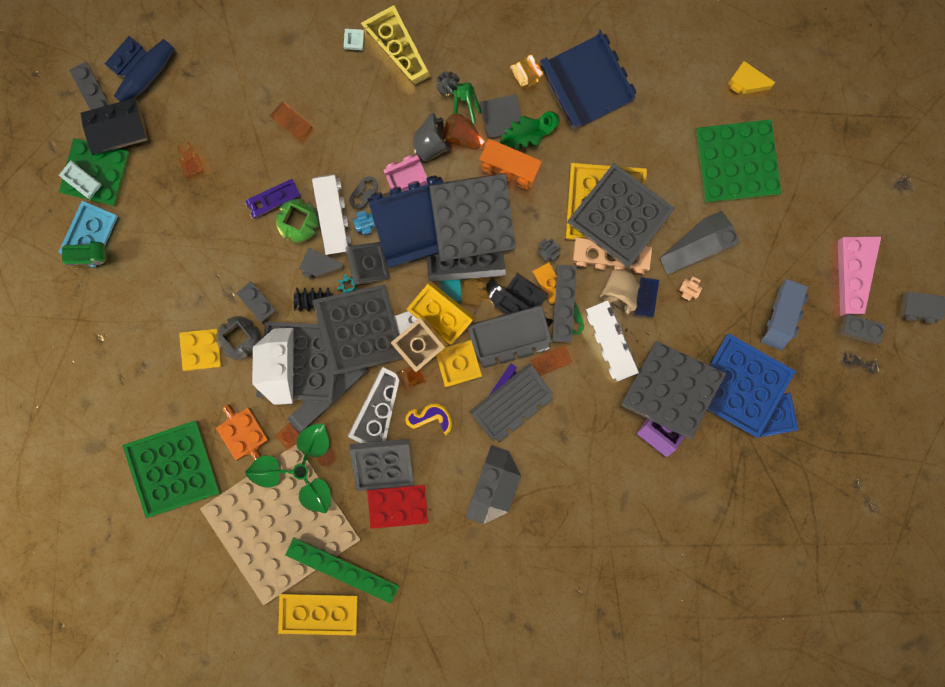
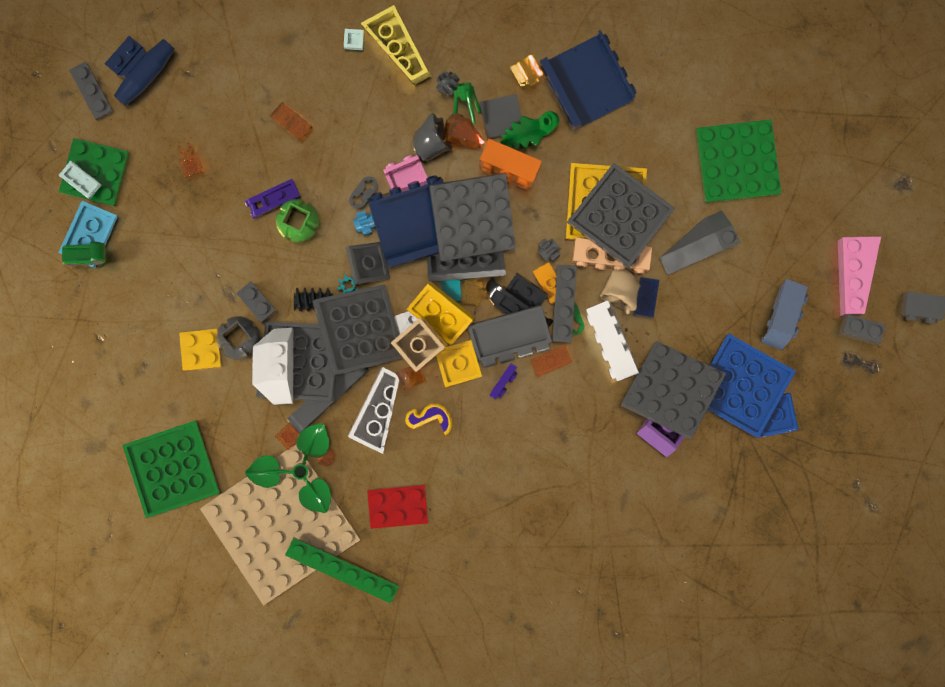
black slope [81,98,148,155] -> none
orange plate [216,404,269,461] -> none
yellow plate [278,594,358,635] -> none
dark grey slope [299,248,345,279] -> none
white wedge [312,173,352,255] -> none
dark grey plate [350,439,414,491] -> none
dark grey wedge [465,445,521,524] -> none
dark grey hinge [470,363,553,443] -> none
light nougat gear [679,276,703,300] -> none
yellow slope [728,61,775,94] -> none

